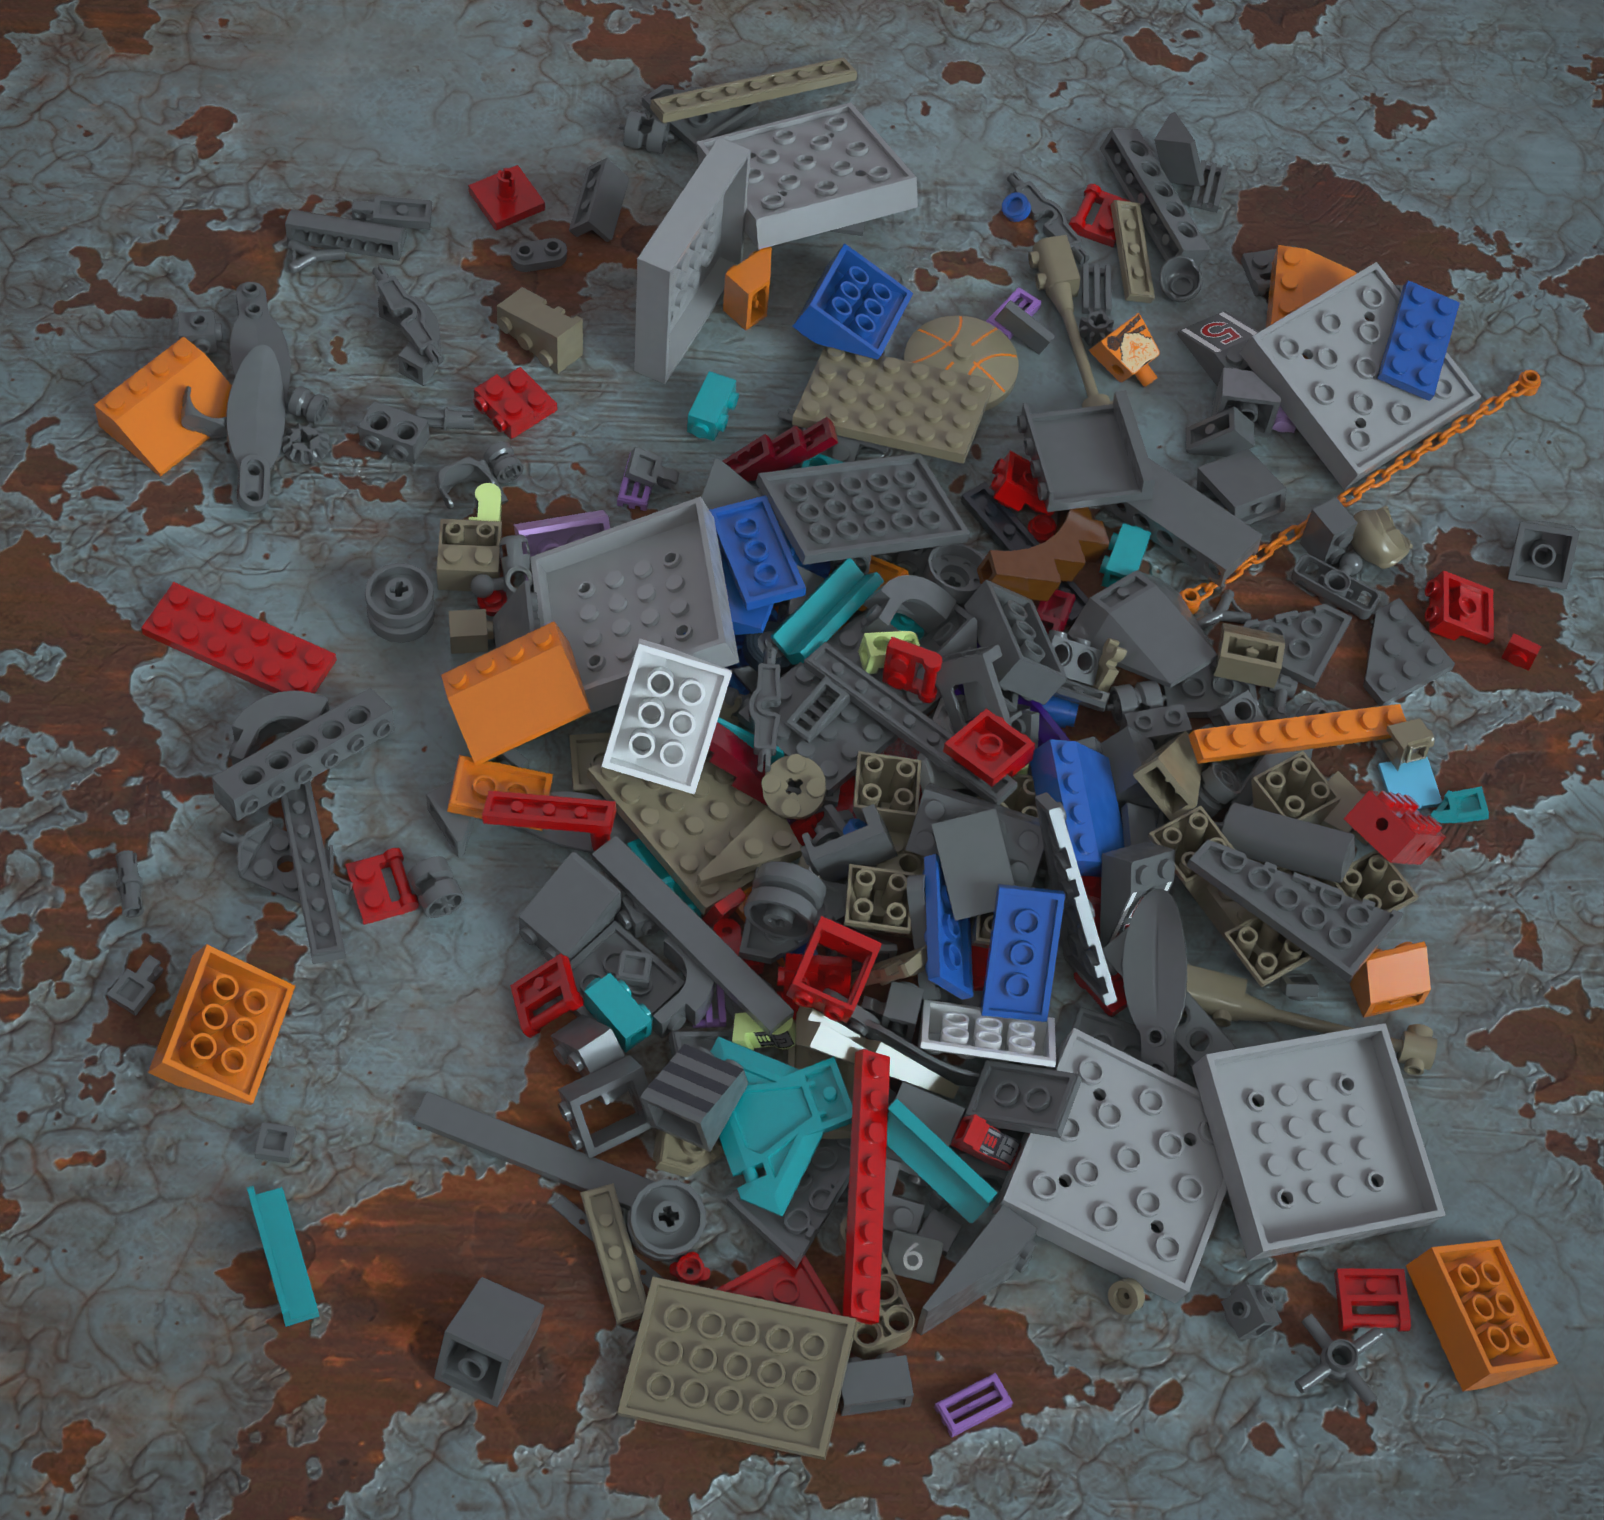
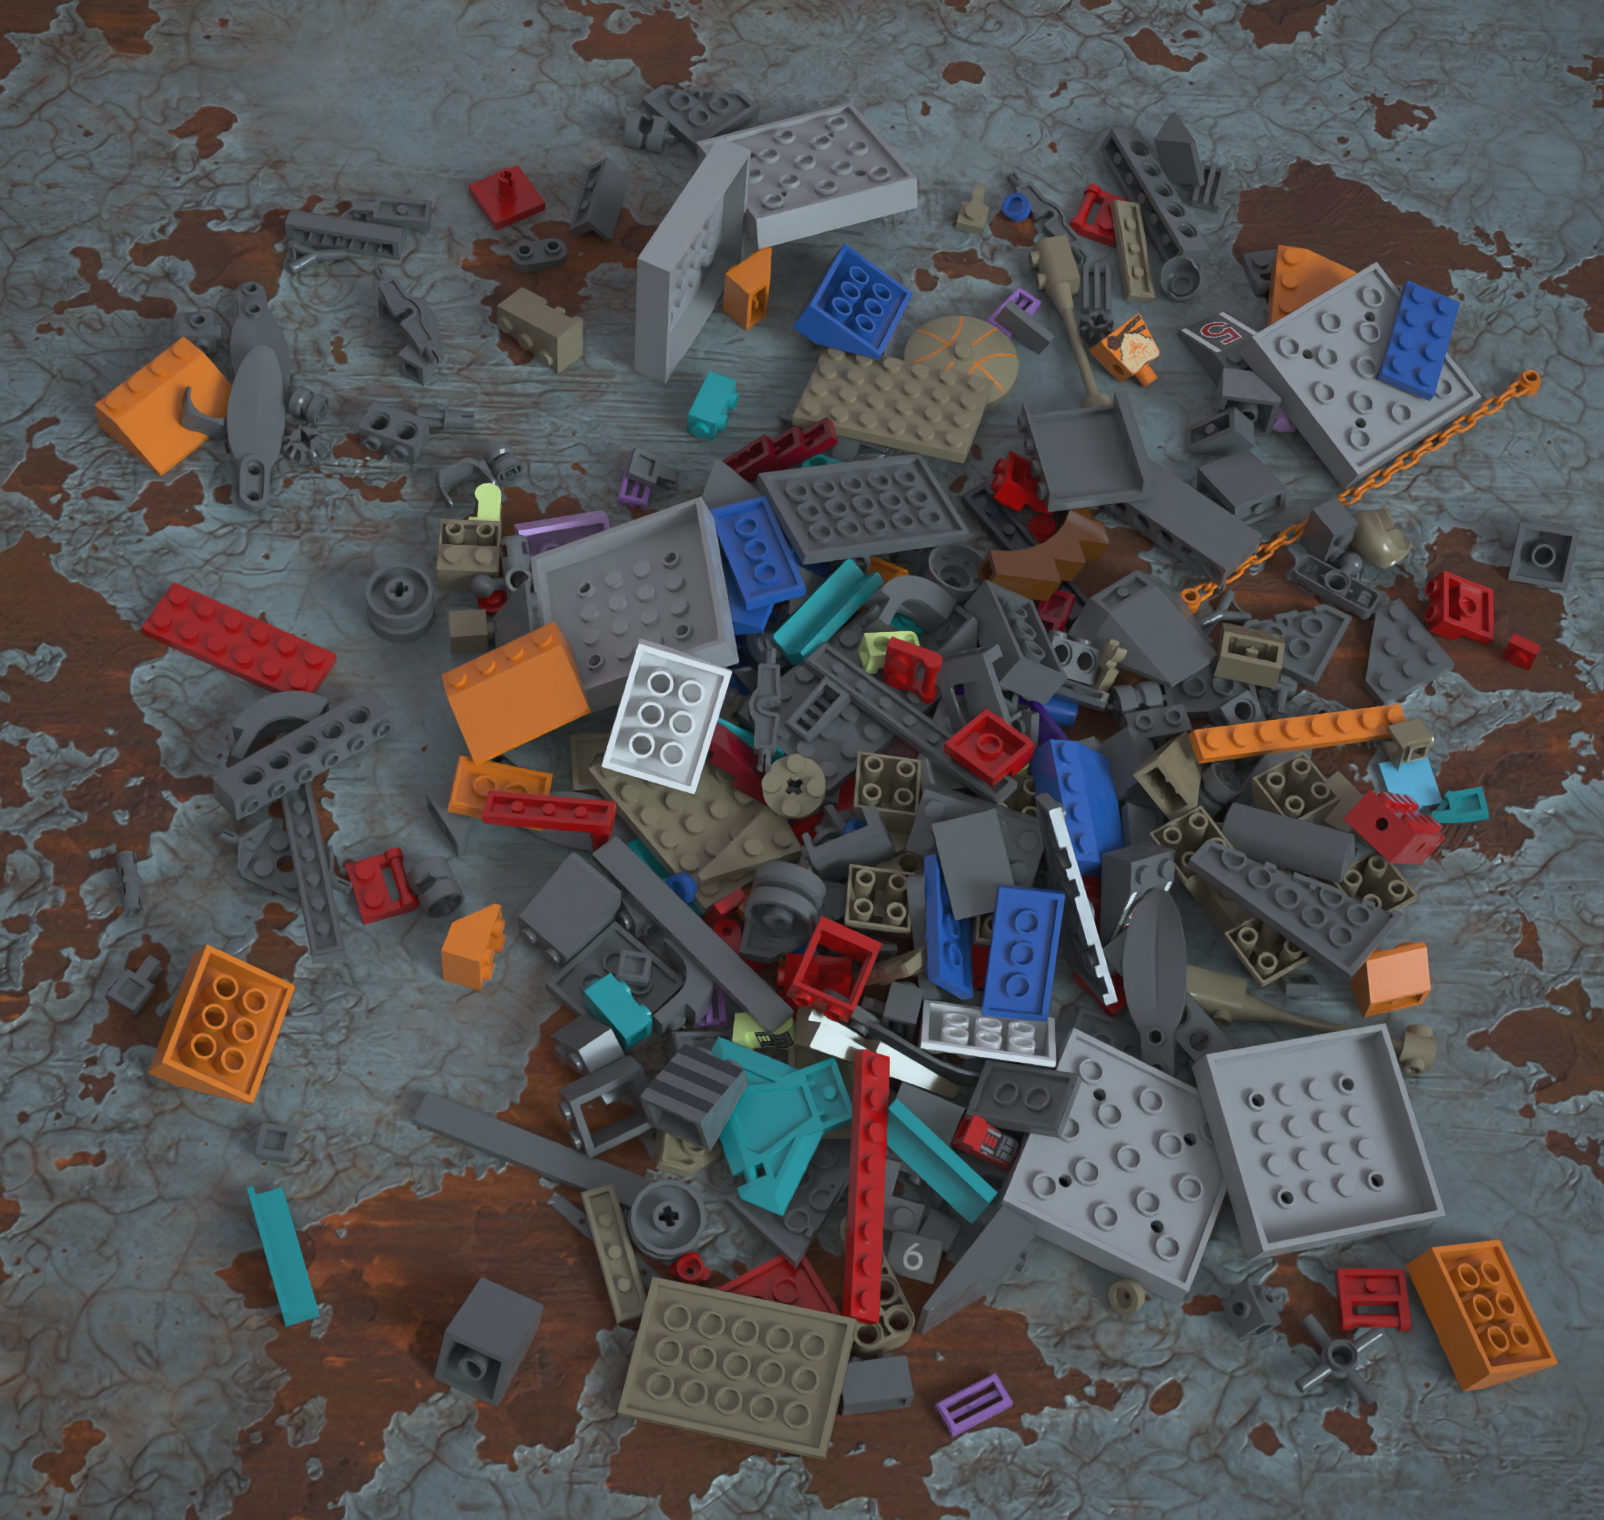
red plate [473,367,557,440] -> none
red plate [510,953,584,1038] -> none
dark tan tile [650,57,857,123] -> none
teal brick [1099,523,1151,587] -> none
none -> orange slope [441,904,506,991]
none -> blue tile [665,872,697,904]
none -> dark tan plate [955,184,990,235]

